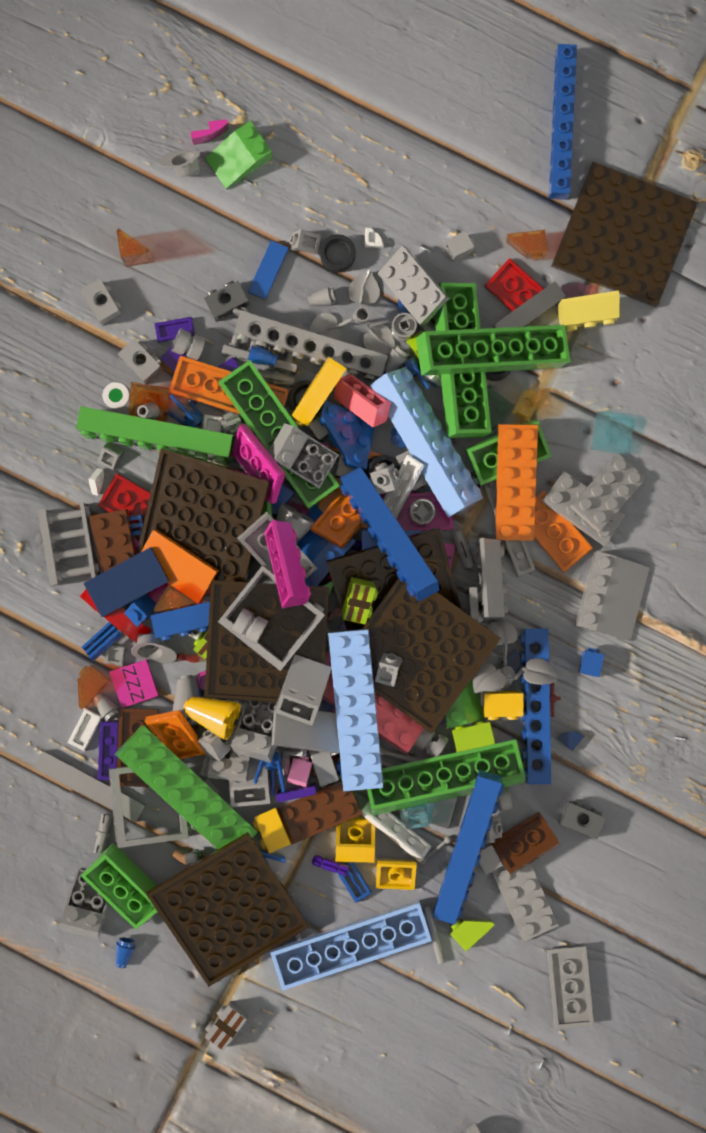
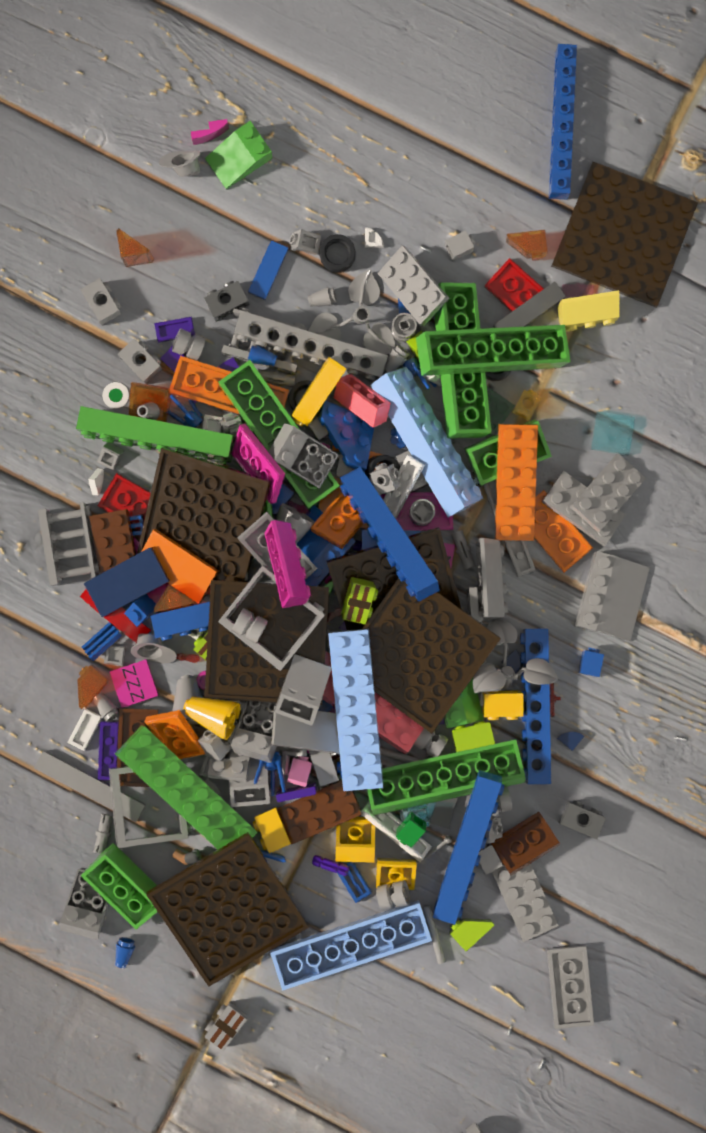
light grey bracket [375,653,402,687] -> none
none -> light grey wheel [376,880,411,911]
none -> green brick [396,812,427,848]

